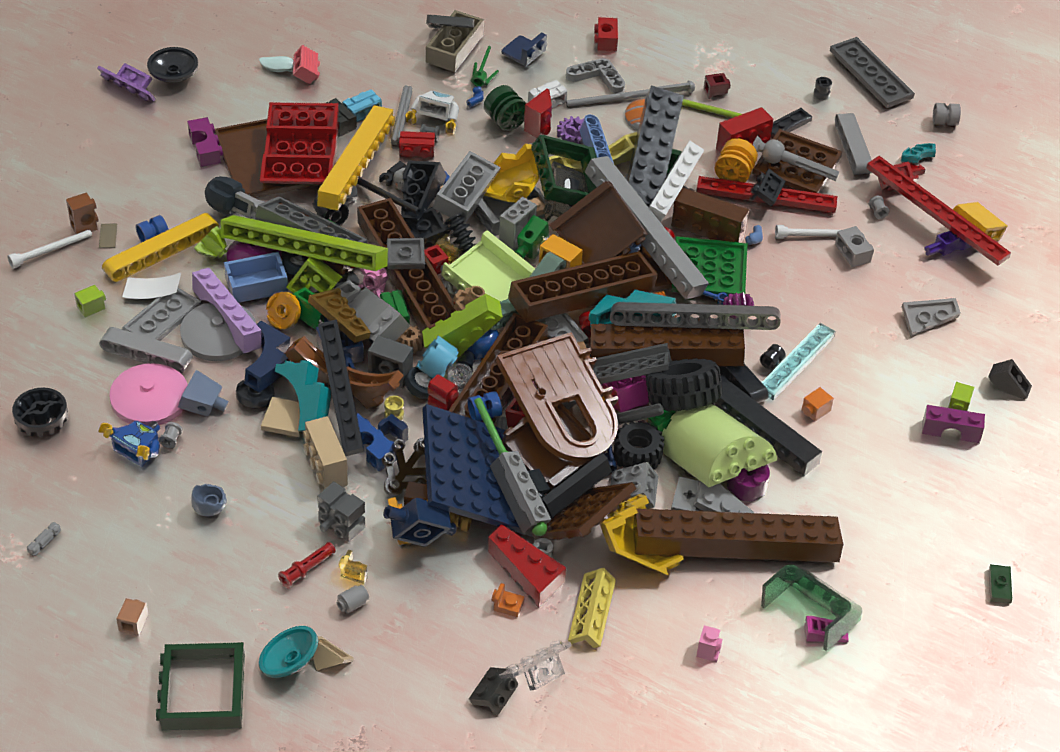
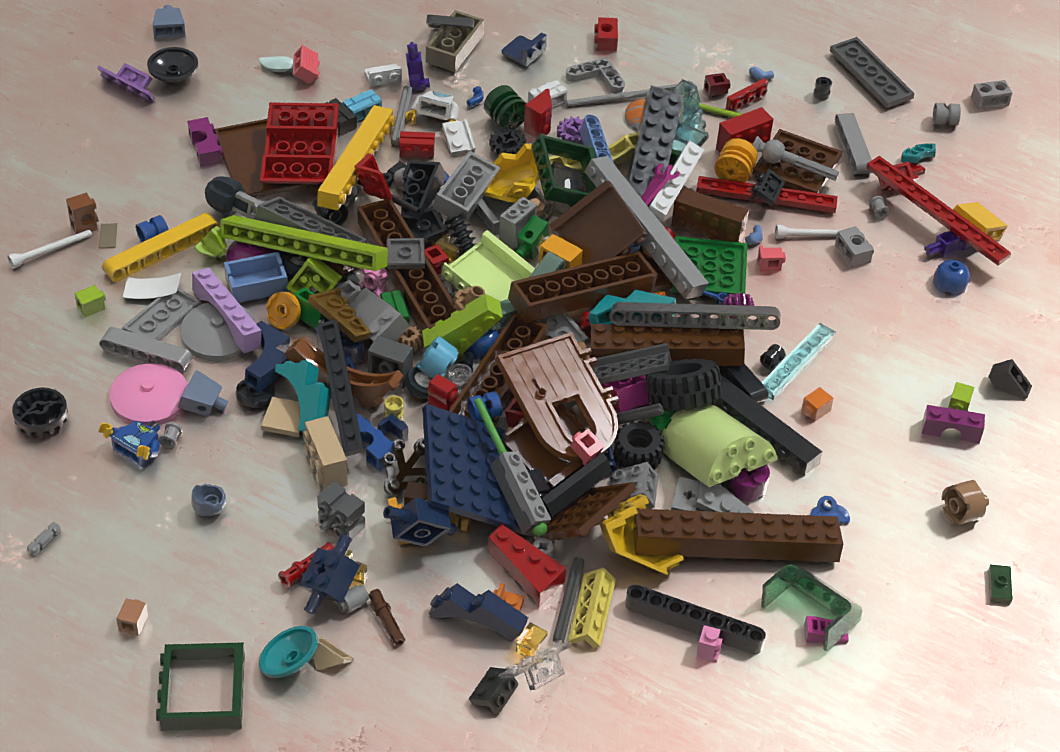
dark grey bush [420,124,440,141] -> none
green plant [470,46,499,87] -> none
black tile [771,108,812,139] -> none
light grey wing [901,298,961,337] -> none
none -> sand blue torso [153,5,186,39]
none -> dark blue brick [299,534,360,615]
none -> red bracket [354,153,392,201]
none -> white bracket [364,64,402,87]
none -> reddish brown pin [369,589,406,647]
none -> dark purple piece [406,42,430,90]
none -> dark blue arch [429,583,529,641]
none -> white plate [442,119,476,156]
none -> black gear [489,127,527,155]
none -> clear yellow panel [516,622,548,662]
none -> dark grey axle [553,557,584,644]
none -> coral brick [570,429,604,466]
none -> black beam [625,585,766,654]
none -> dark pink flag [641,164,680,205]
none -> clear light blue wedge [672,79,709,147]
none -> red tile [725,78,768,111]
none -> medium blue arm [749,66,774,81]
none -> coral brick [757,245,786,271]
none -> blue plate [810,496,850,524]
none -> blue cylinder [933,260,970,296]
none -> medium nougat brick [941,480,989,525]
none -> light grey brick [971,80,1013,109]

